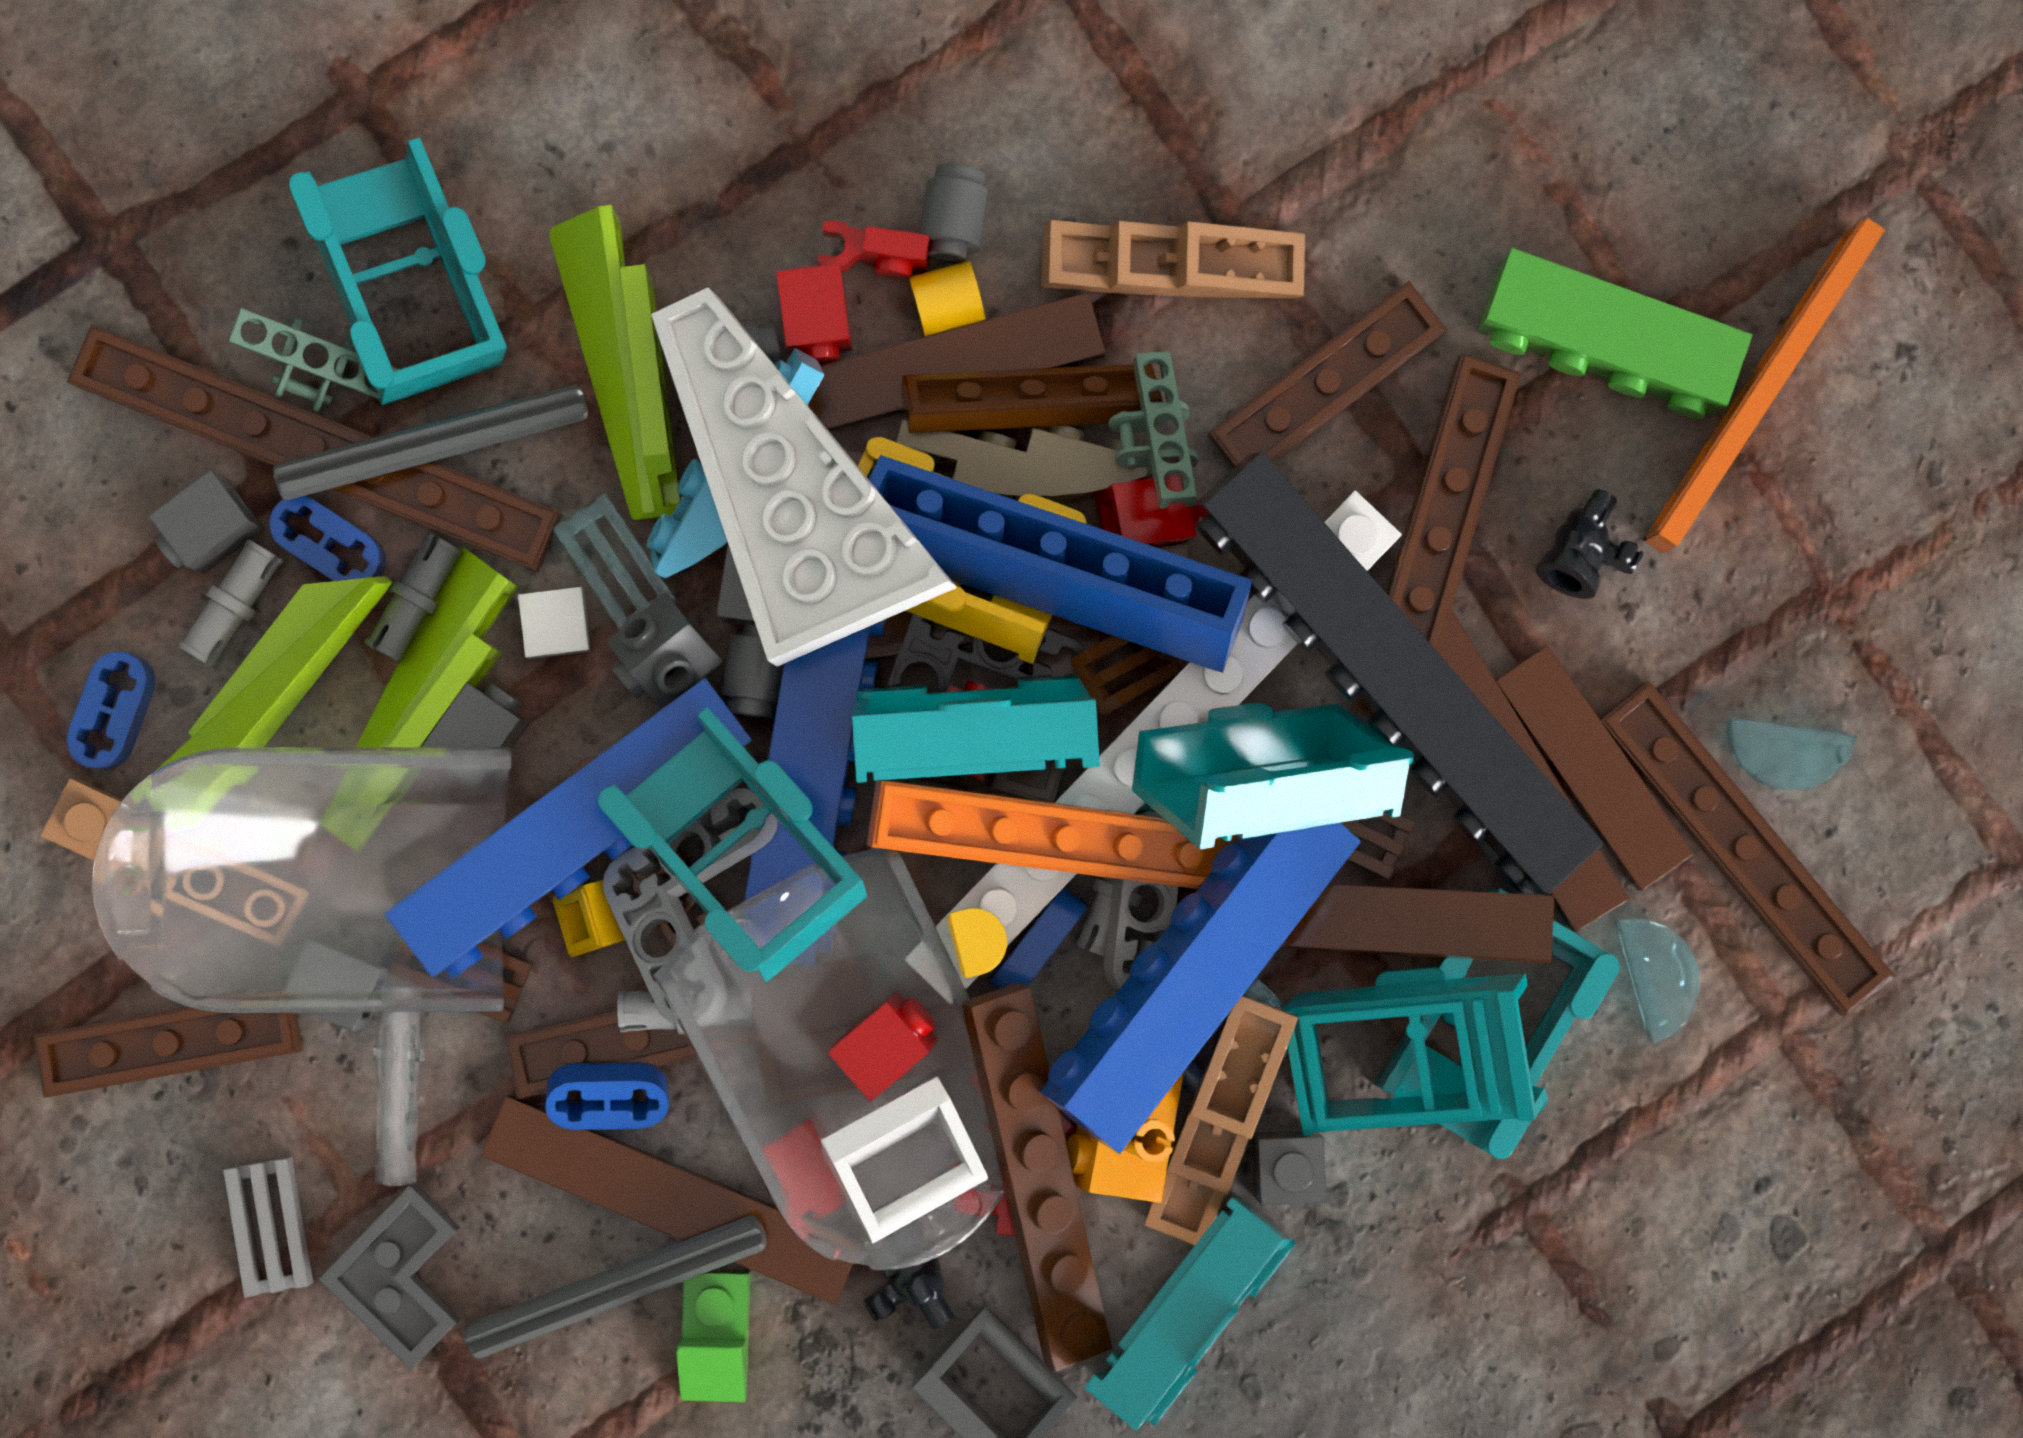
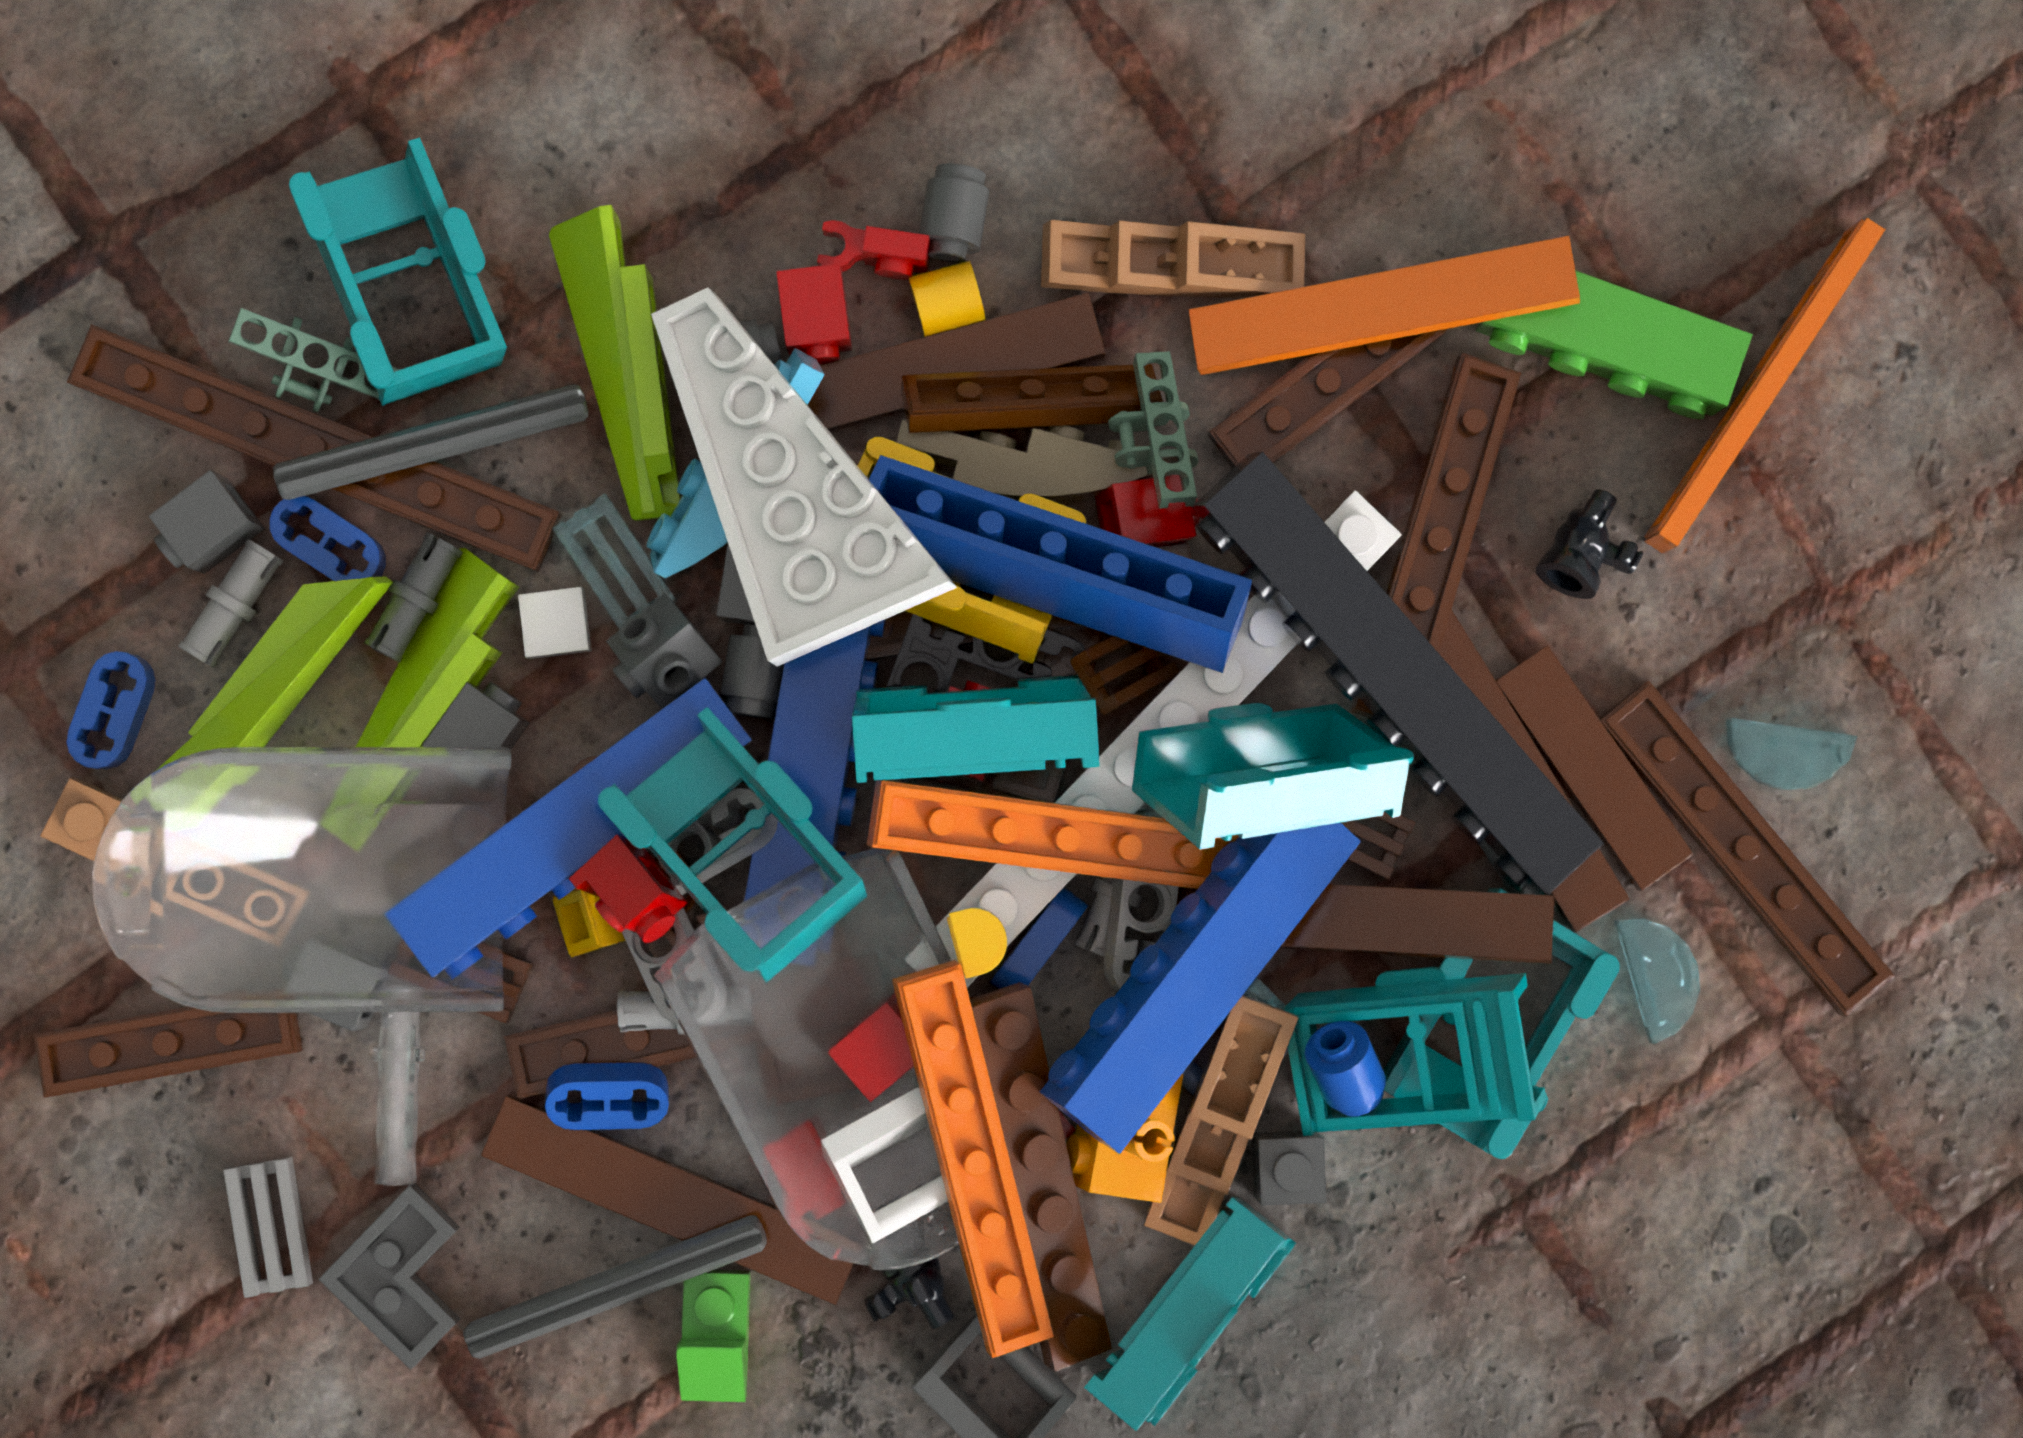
none -> red brick [569,834,688,943]
none -> orange tile [892,960,1054,1358]
none -> orange tile [1188,236,1580,375]
none -> blue brick [1305,1021,1386,1116]

